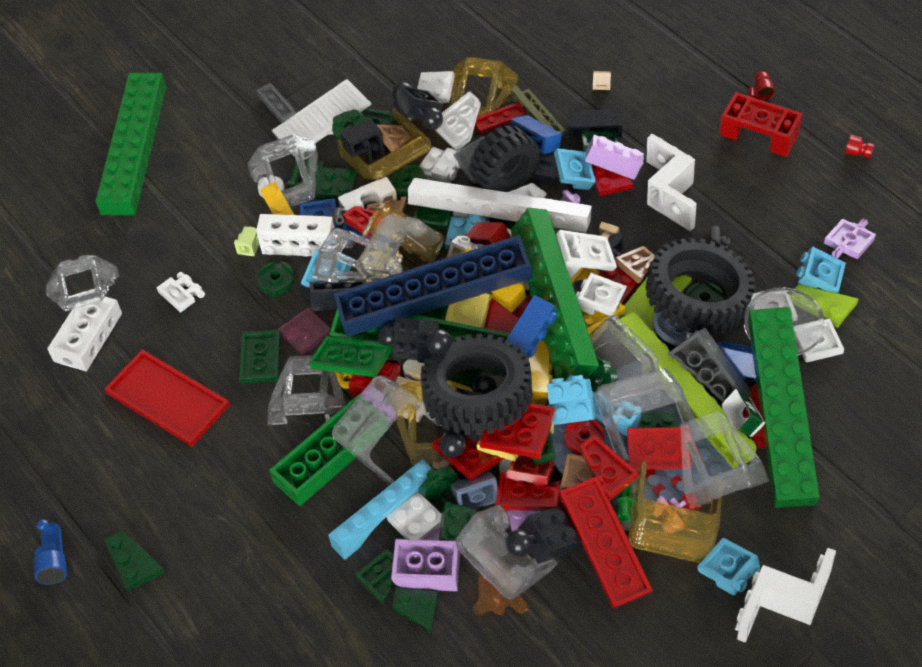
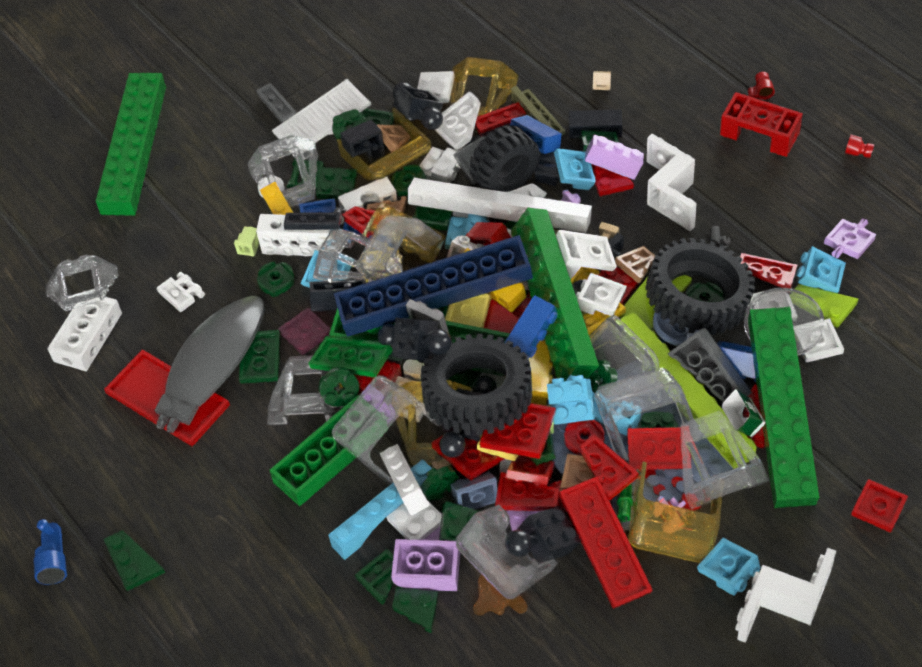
none -> dark grey windscreen [154,296,265,433]
none -> black tile [284,212,341,230]
none -> dark green plate [319,367,359,407]
none -> white arch [380,444,430,516]
none -> light grey plate [406,299,449,334]
none -> wing [740,253,797,291]
none -> red plate [851,479,908,533]

